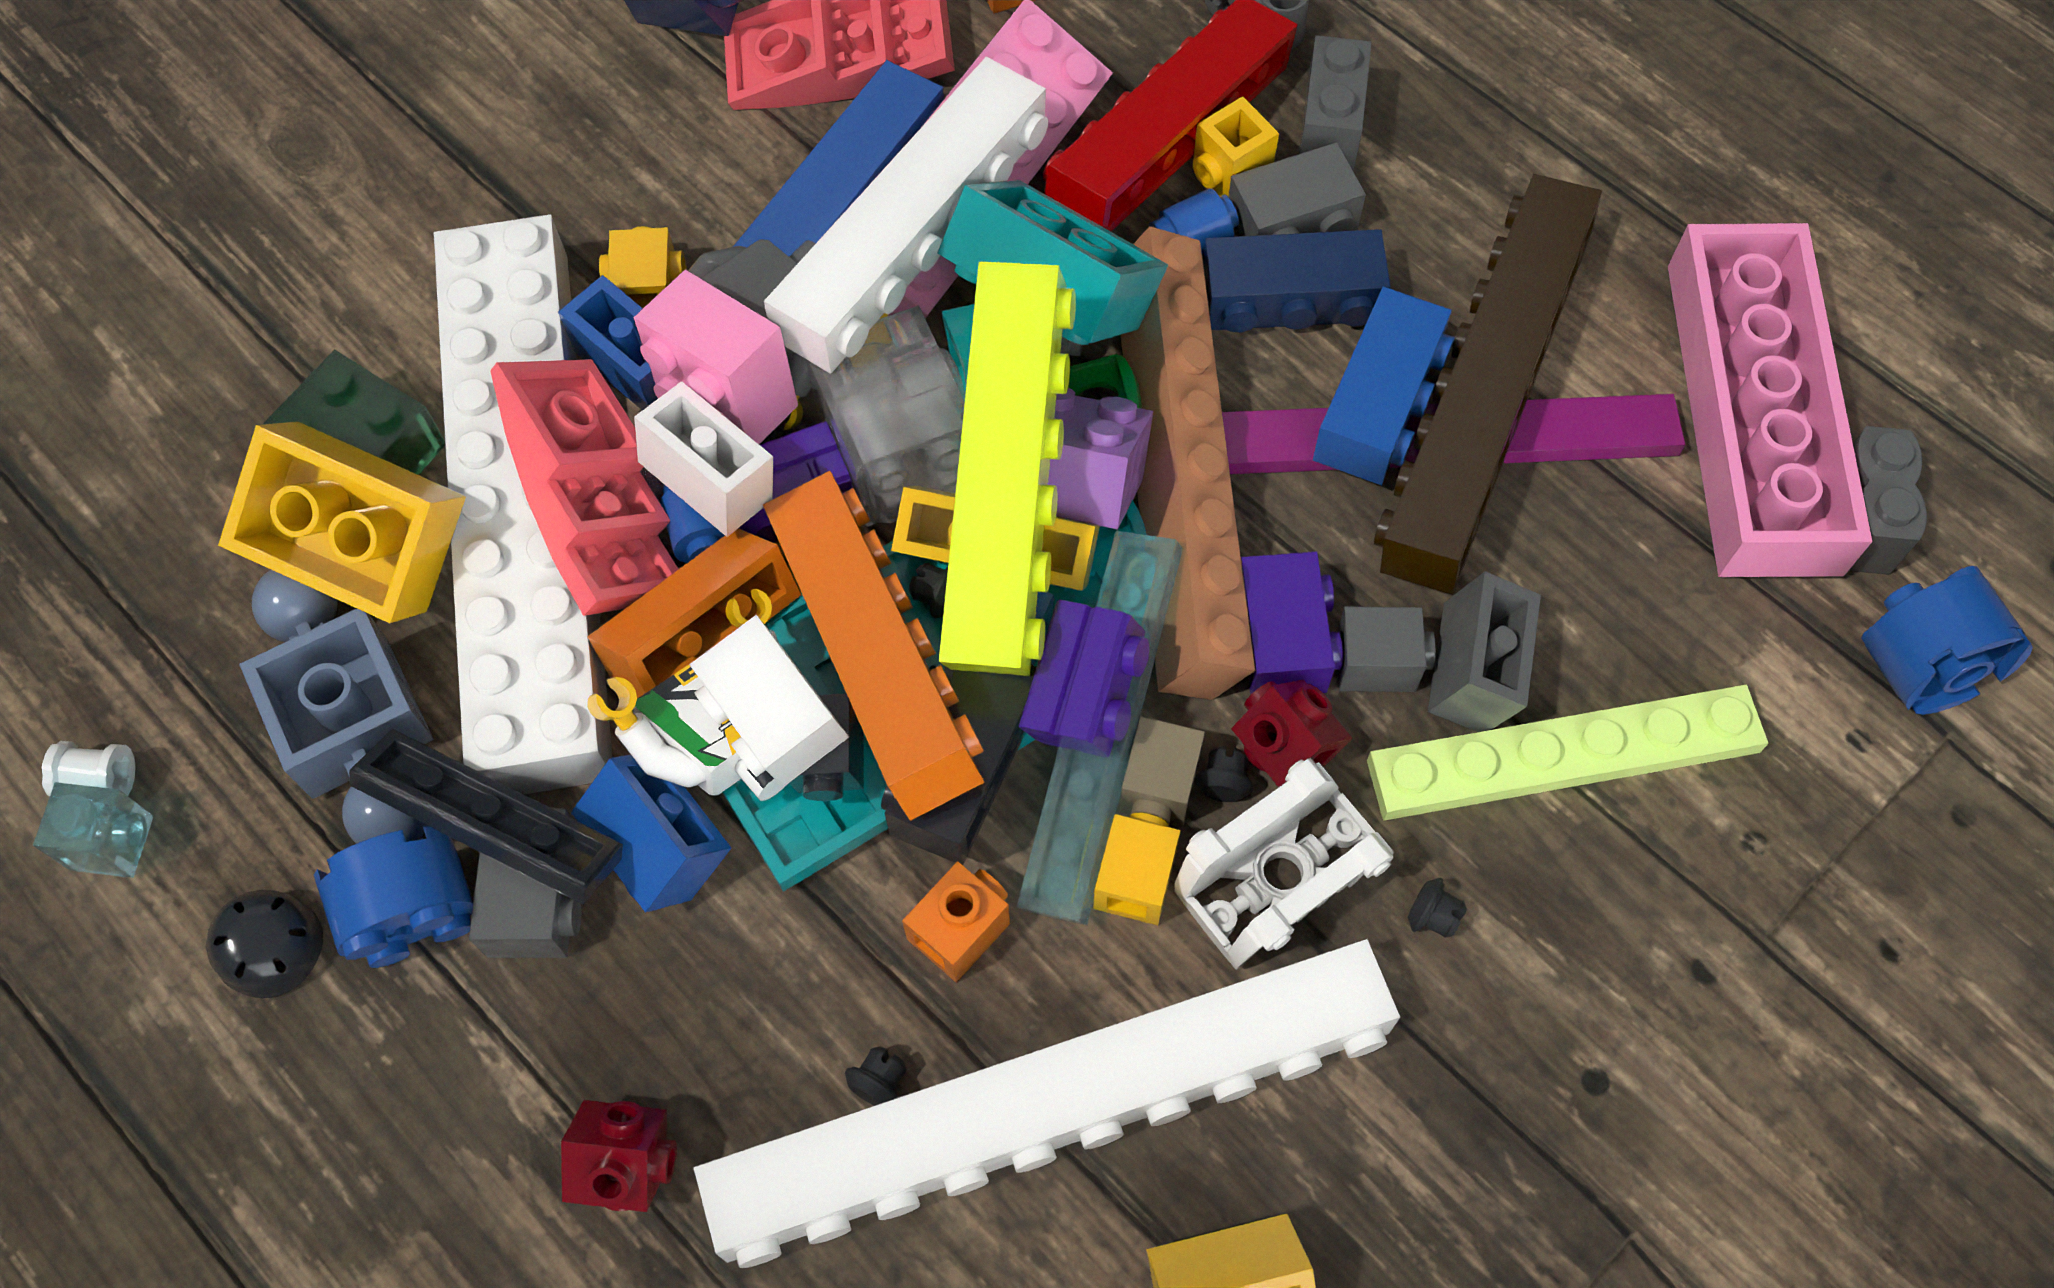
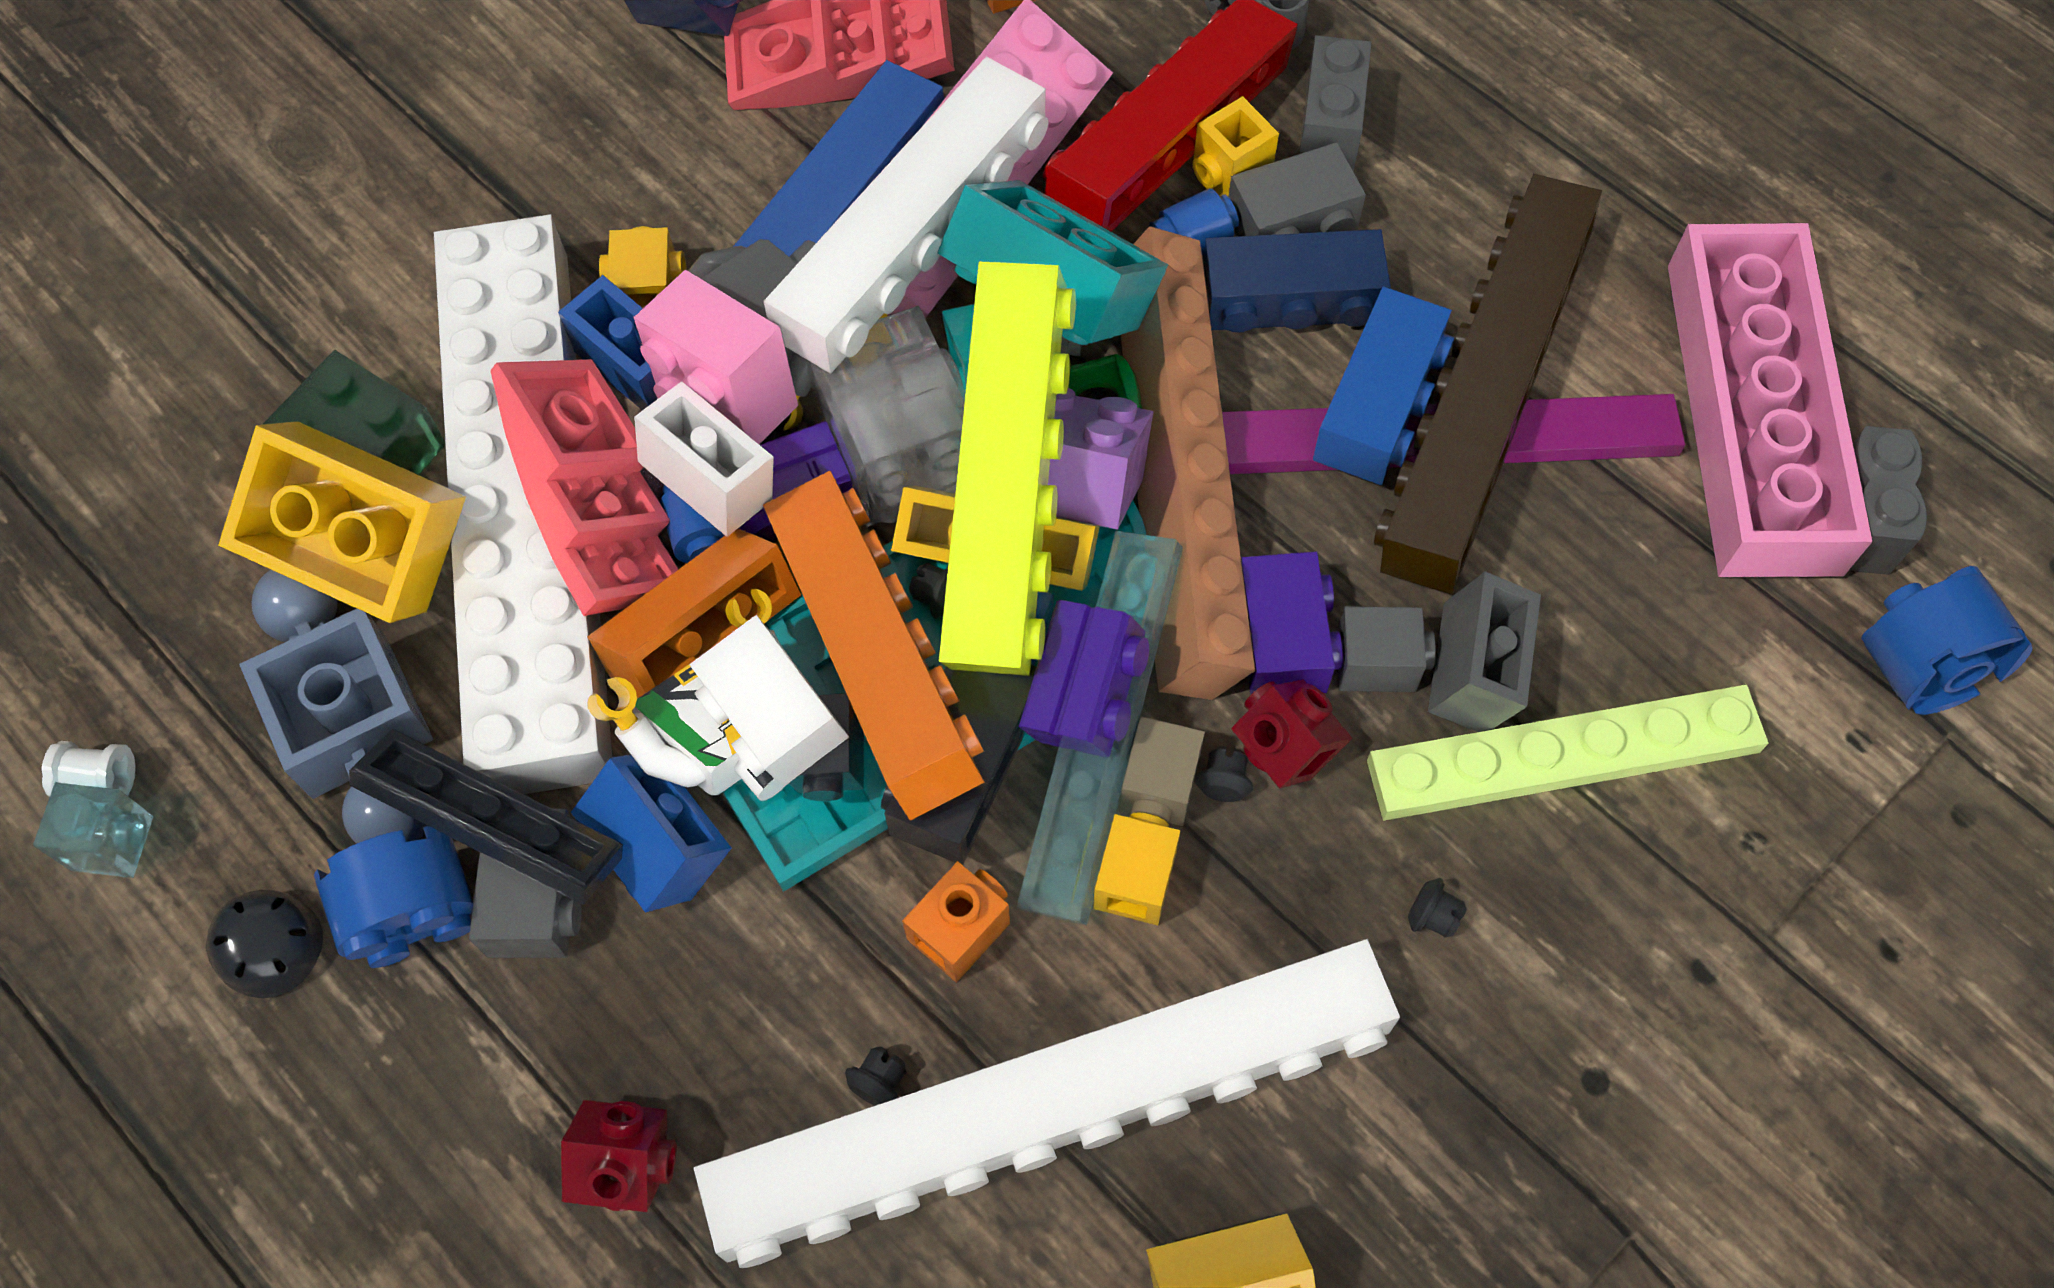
white piece [1174,758,1394,970] -> none

